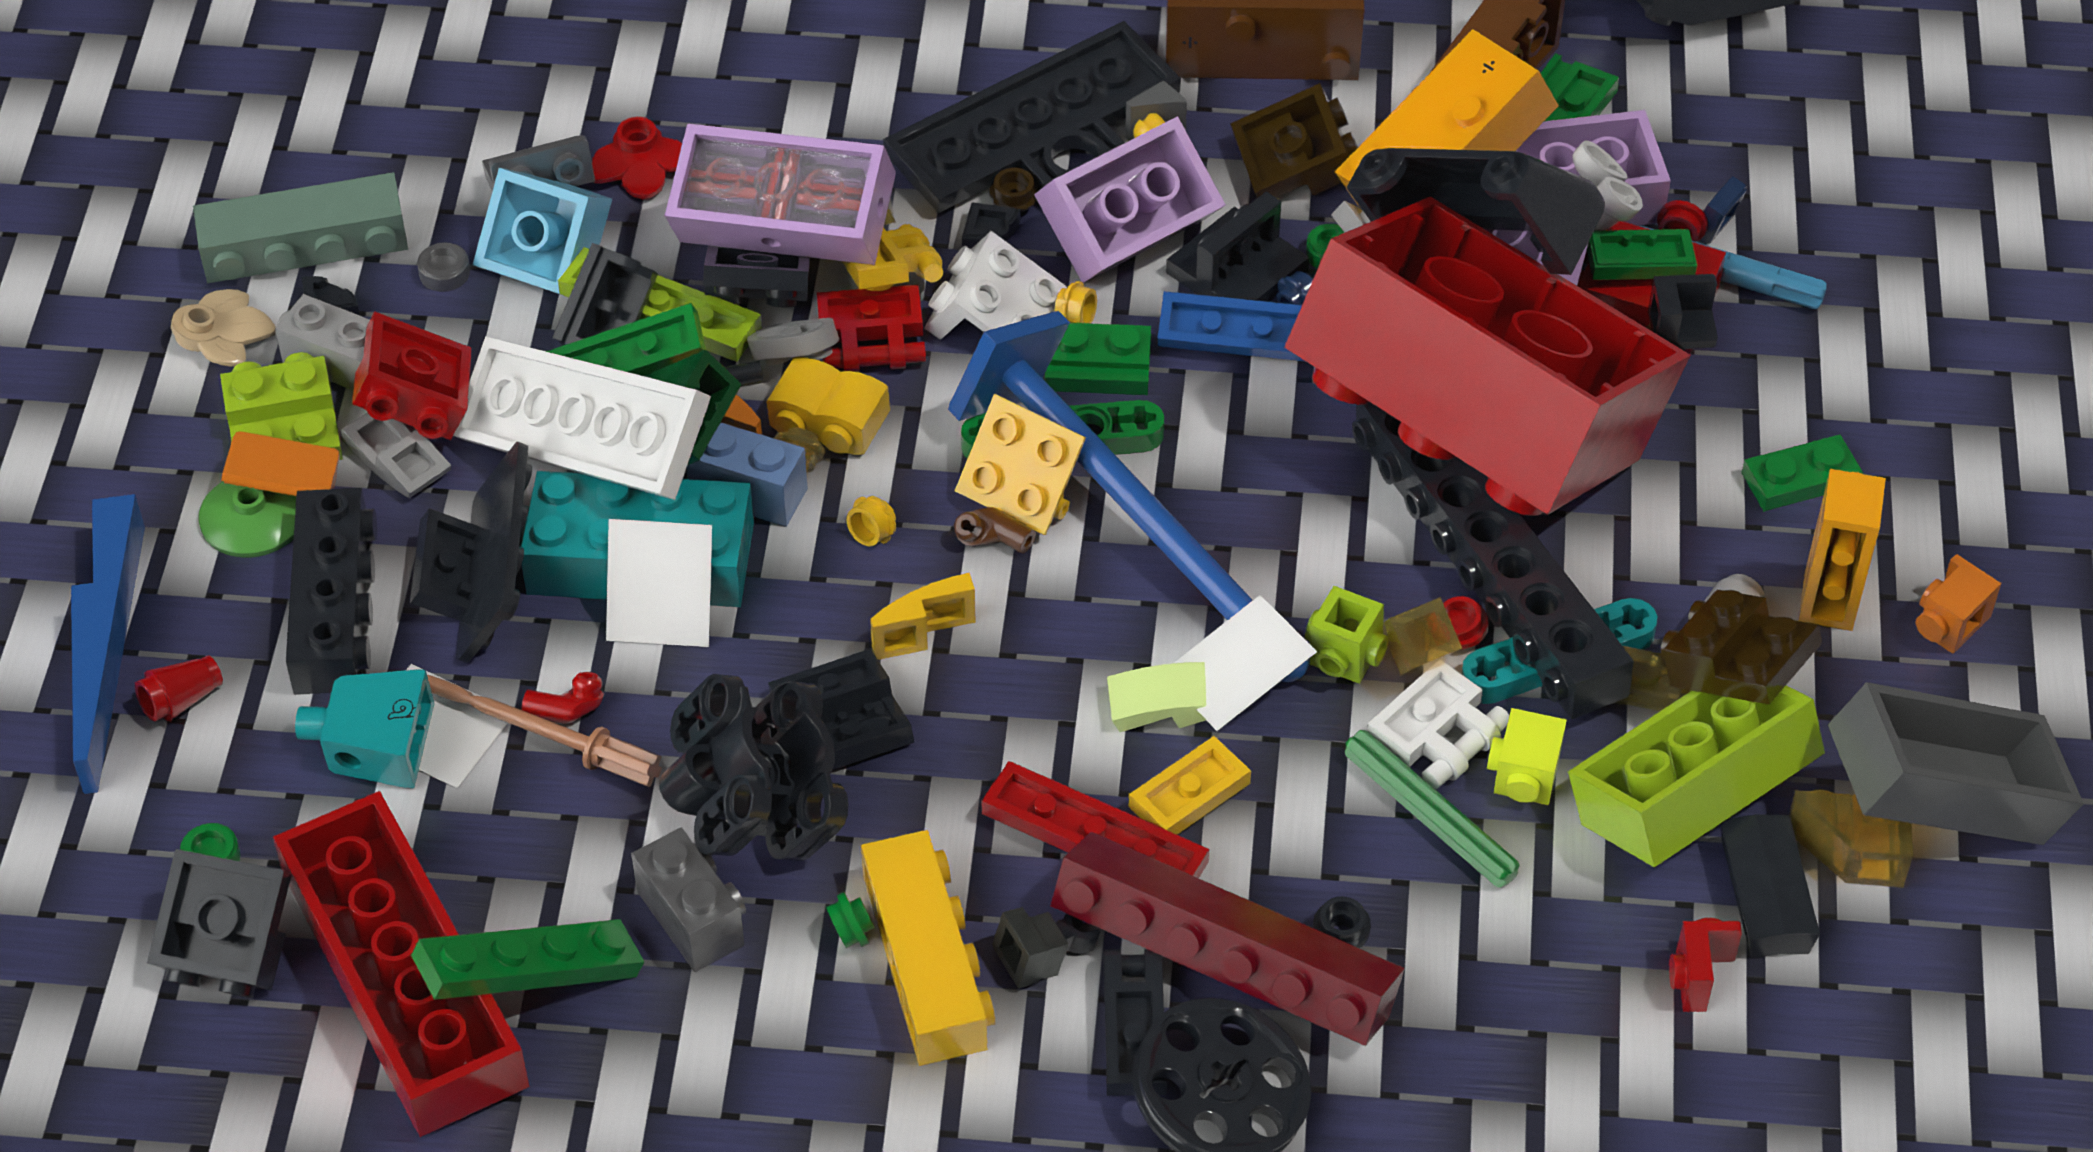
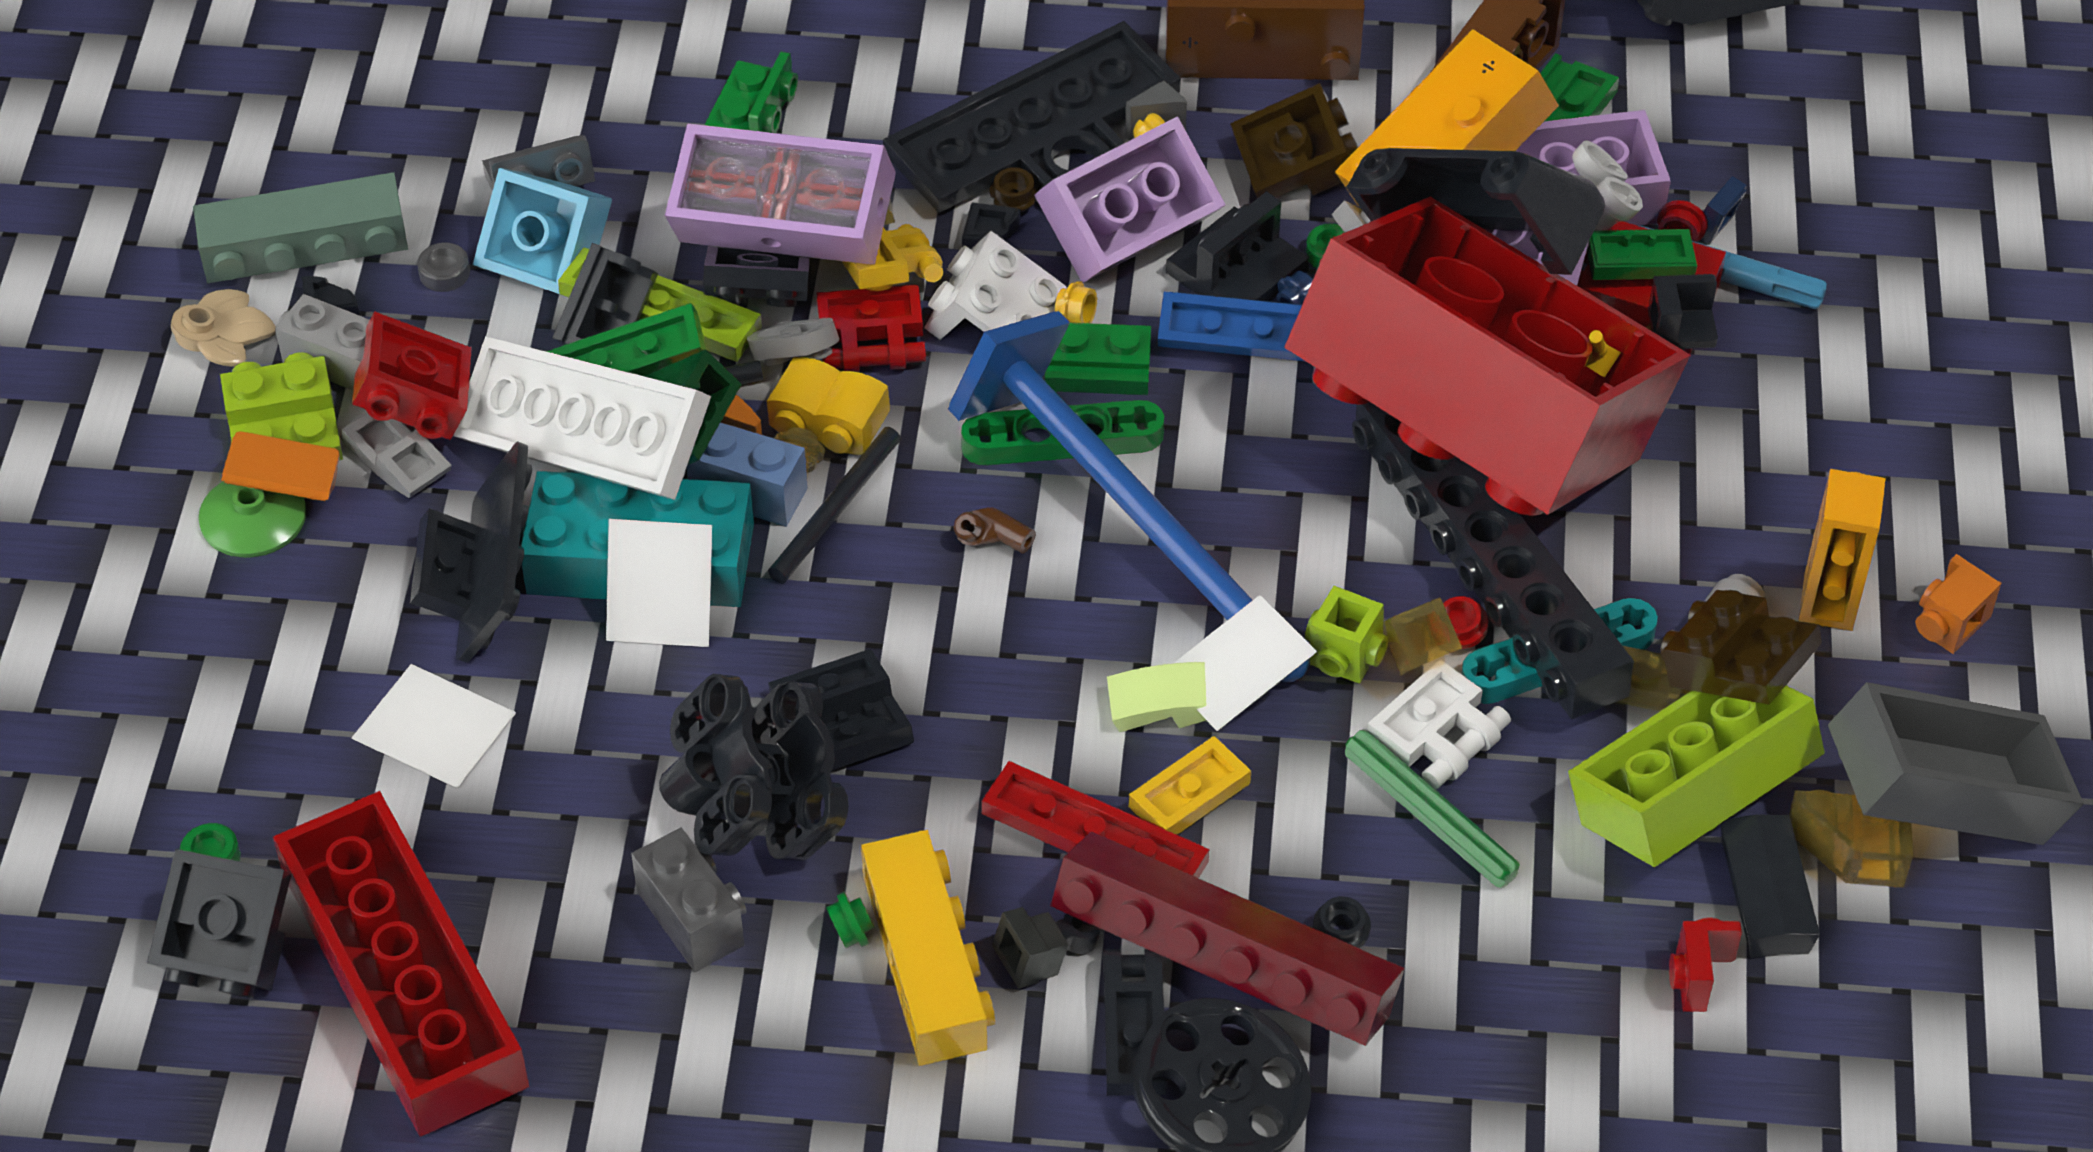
blue slope [71,494,145,794] -> none
red cone [135,655,223,722] -> none
black brick [285,487,377,695] -> none
teal torso [295,669,435,788] -> none
green plate [411,919,644,1000] -> none
nougat piece [427,675,662,787] -> none
red arm [522,672,604,724] -> none
red plate [592,117,682,199] -> none
yellow plate [846,496,896,546] -> none
yellow slope [870,572,976,660] -> none
yellow hinge [955,394,1086,535] -> none
neon yellow brick [1487,708,1567,805] -> none
green plate [1741,434,1863,512] -> none
none -> green bracket [705,51,798,133]
none -> black bar [768,427,901,584]
none -> yellow hand [1585,330,1620,377]

